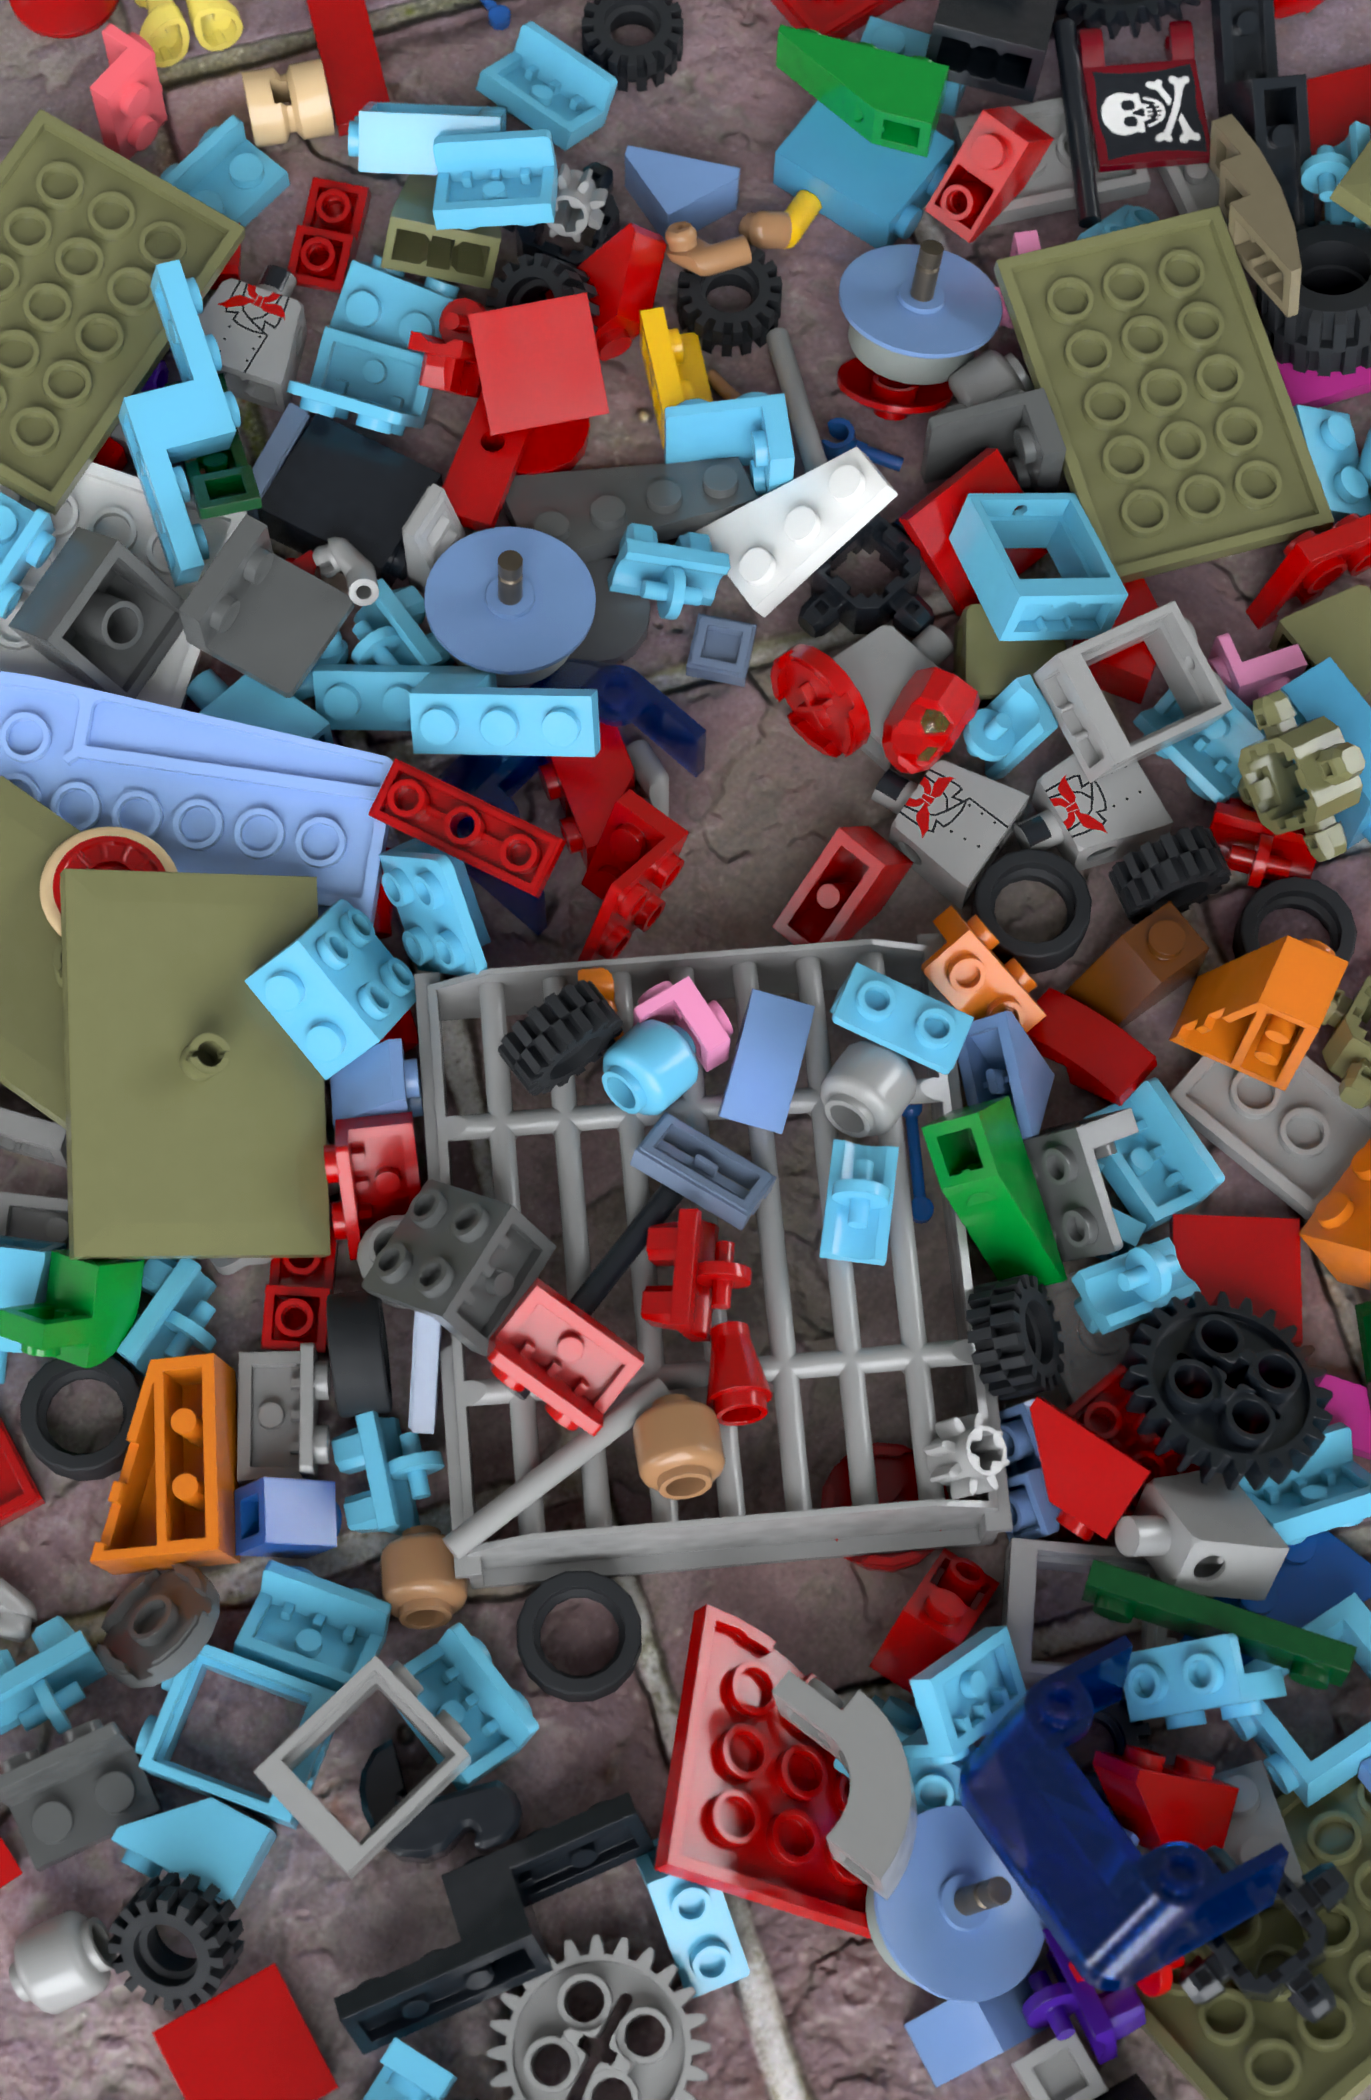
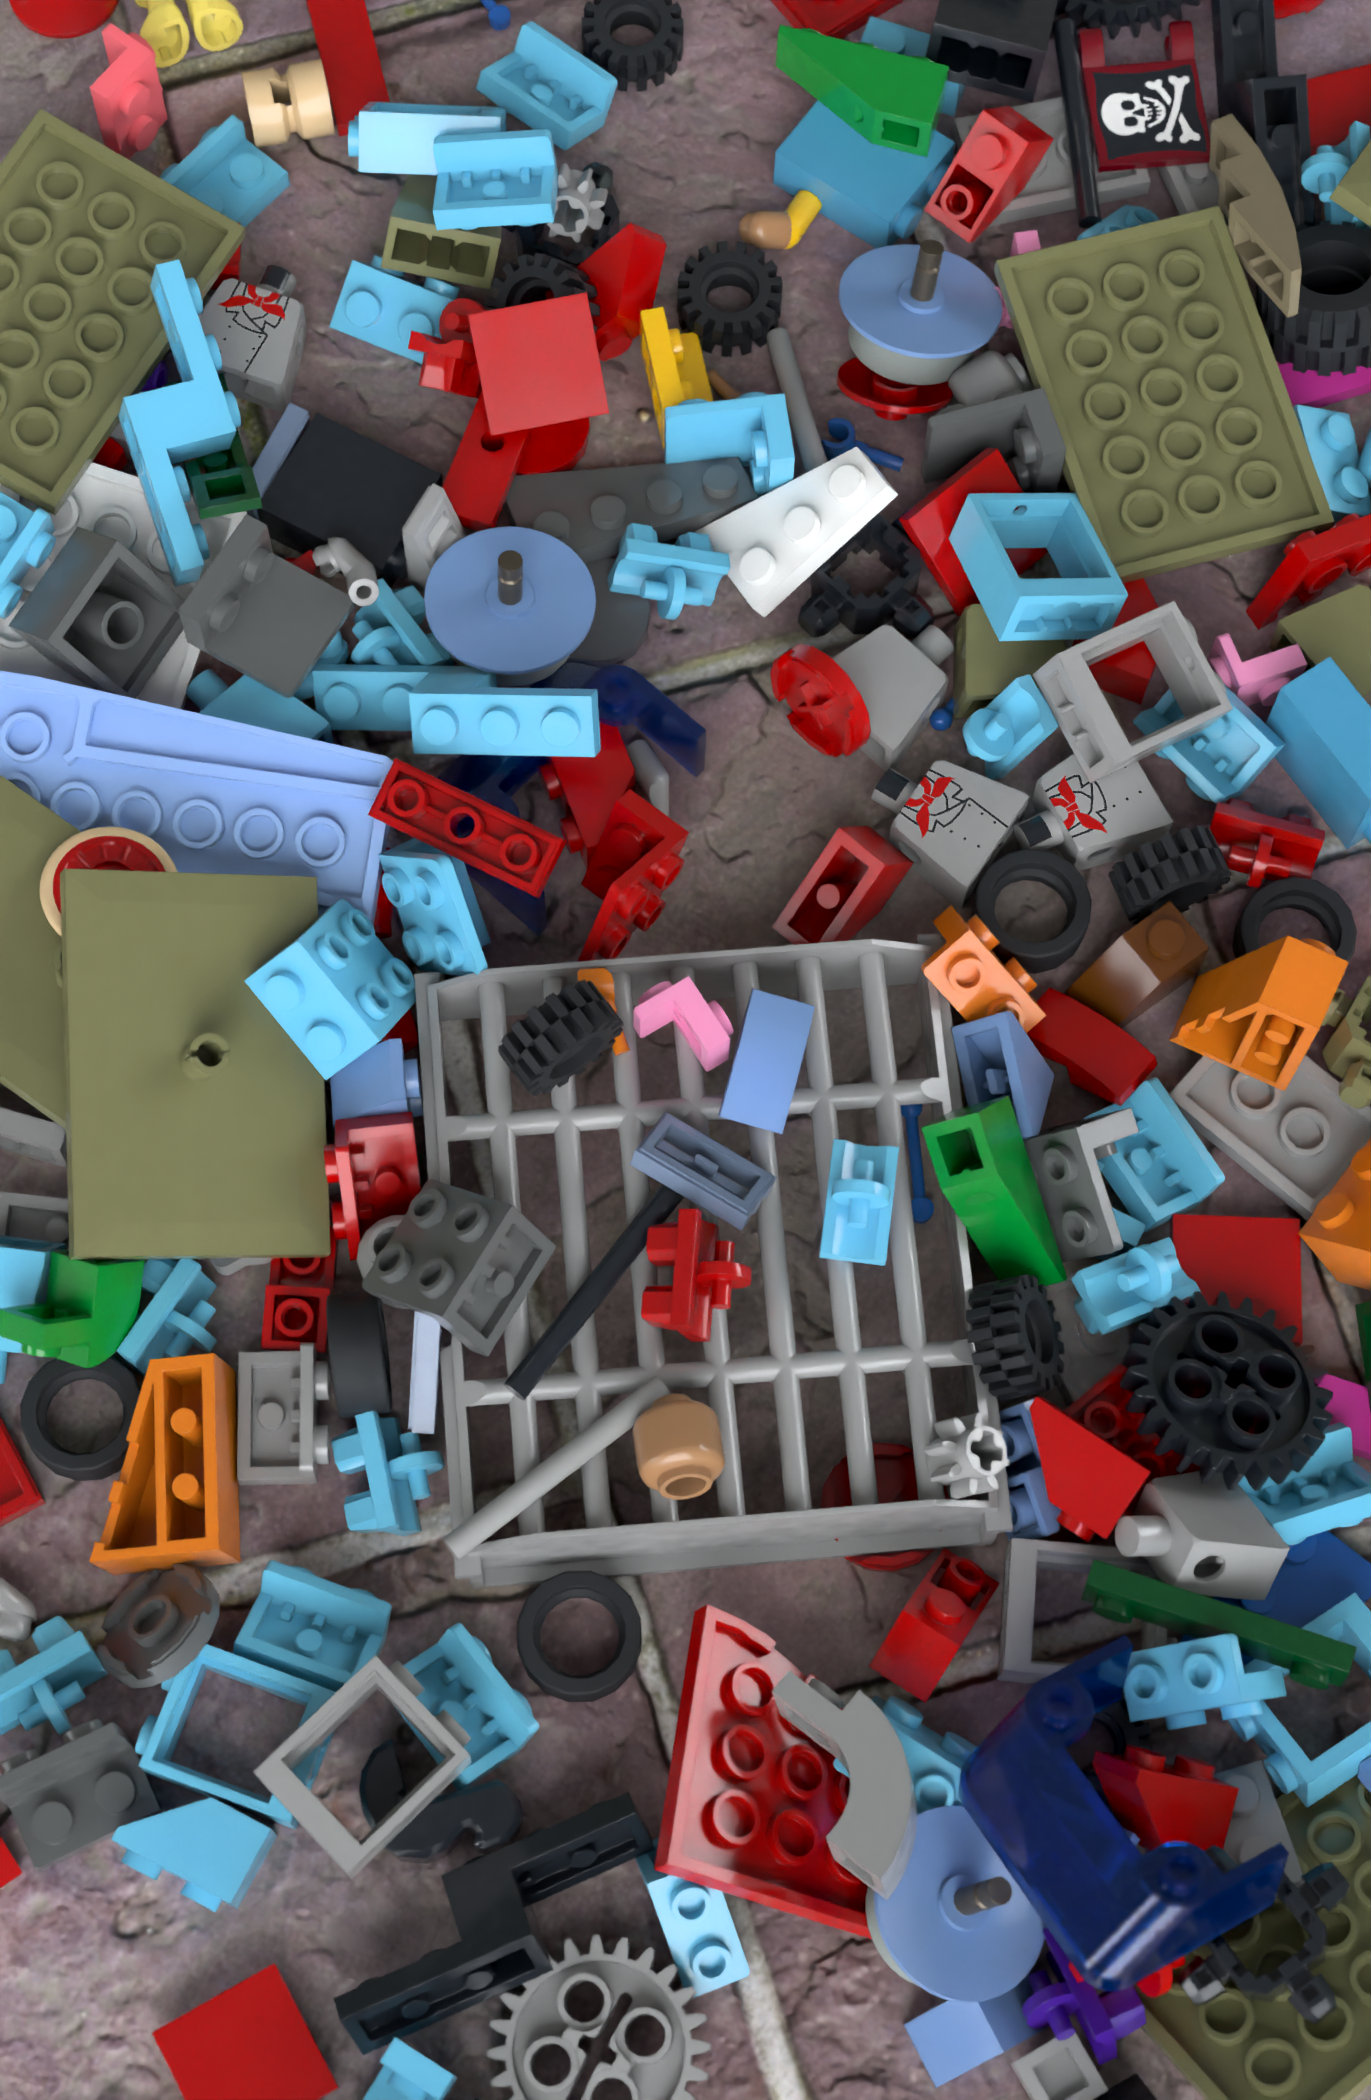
light grey head [9,1910,117,2014] -> none
black tyre [108,1872,245,2011] -> none
brick [234,1477,342,1559] -> none
medium azure bracket [286,326,433,436] -> none
red slope [287,177,372,294] -> none
medium nougat head [380,1525,468,1629] -> none
bracket [487,1278,644,1436] -> none
medium azure head [602,1019,698,1116] -> none
medium blue slope [625,145,740,244] -> none
medium nougat arm [665,221,752,276] -> none
sand blue tile [686,613,757,687] -> none
red cone [706,1321,772,1426] -> none
light grey head [820,1040,917,1138] -> none
medium azure bracket [829,962,974,1075] -> none
red rock [882,667,980,774] -> none
medium azure bracket [901,1626,1029,1765] -> none
olive piece [1237,689,1366,862] -> none

